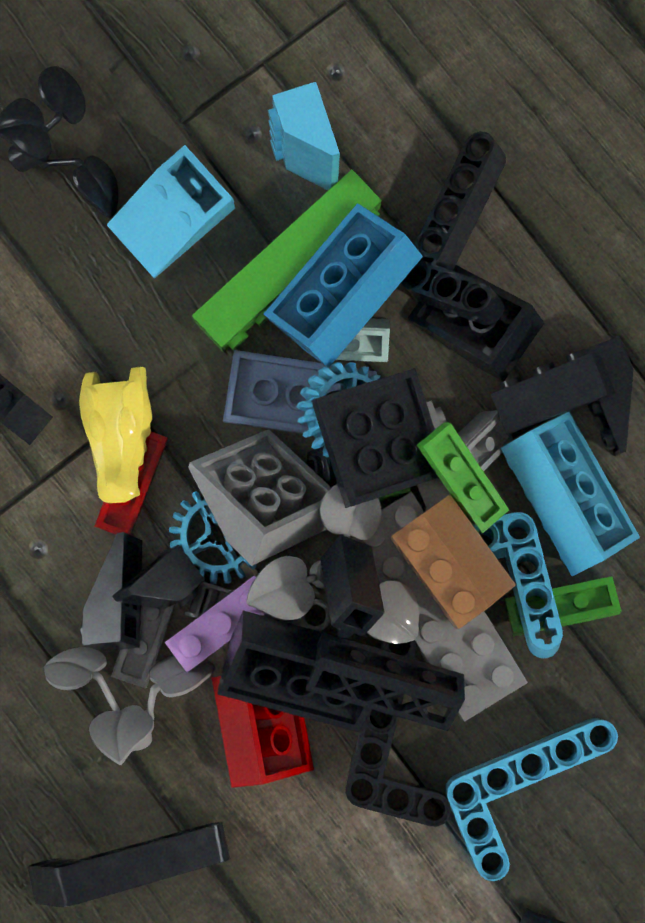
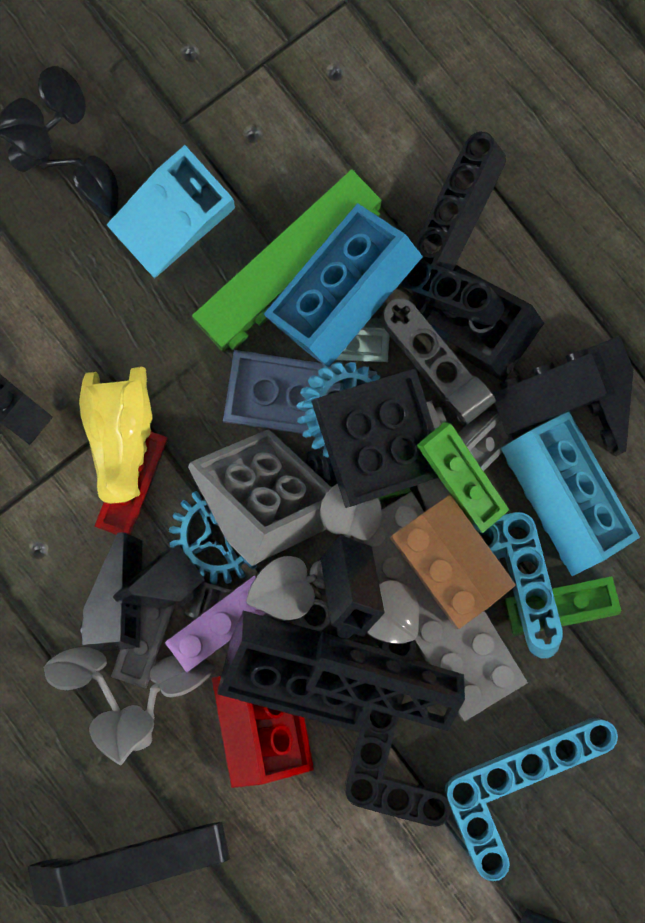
medium azure slope [268,82,340,190] -> none
none -> dark grey piece [381,298,496,427]

